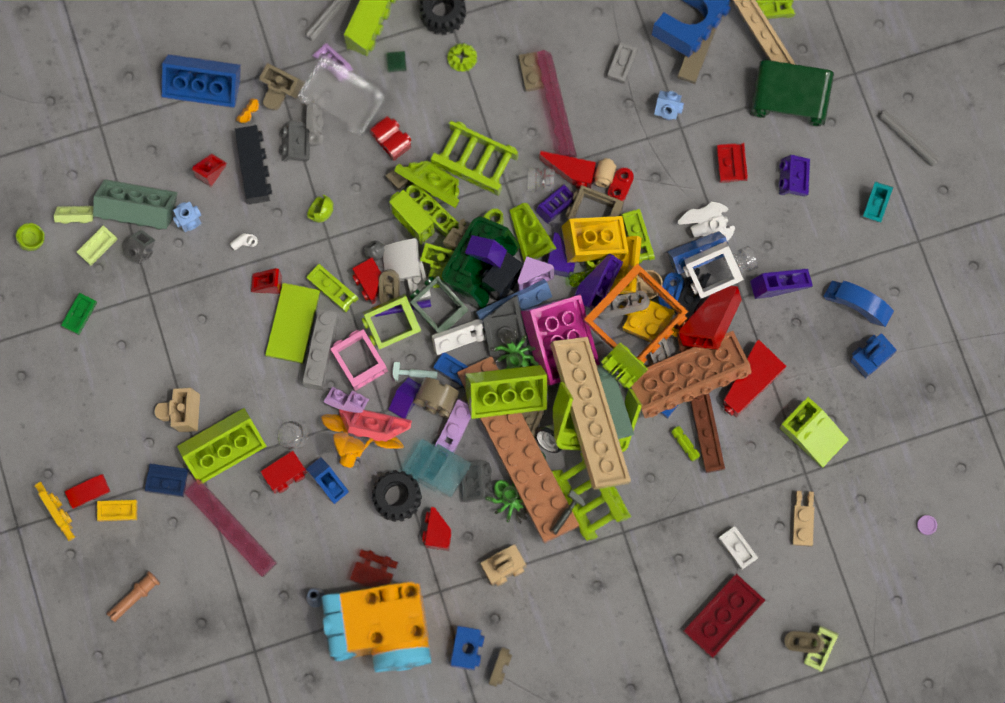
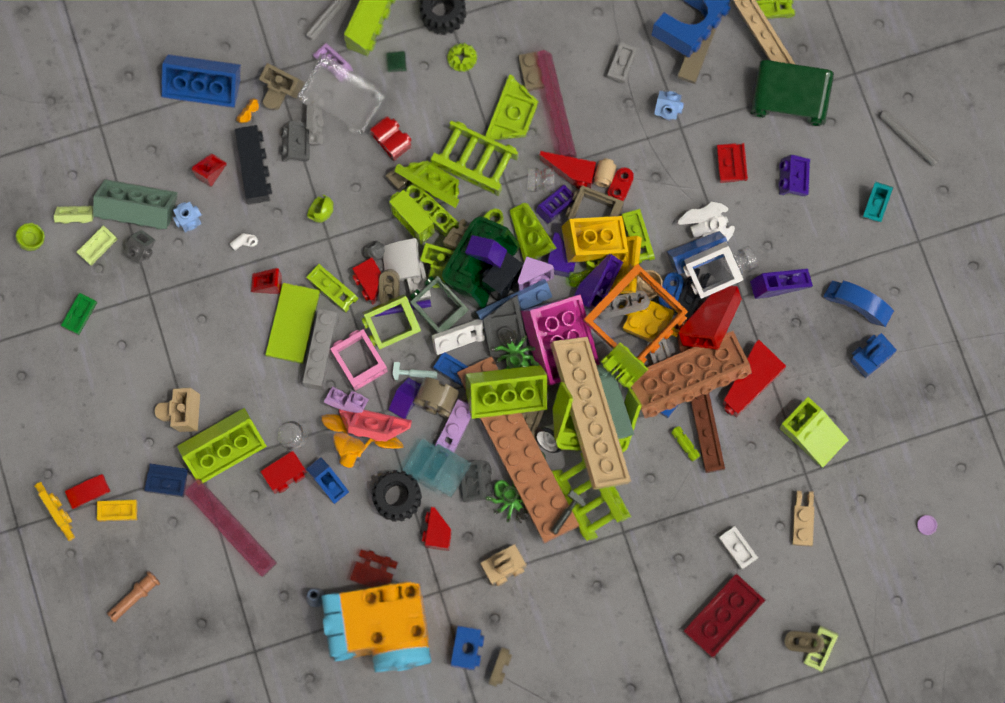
none -> lime wing [485,74,539,140]

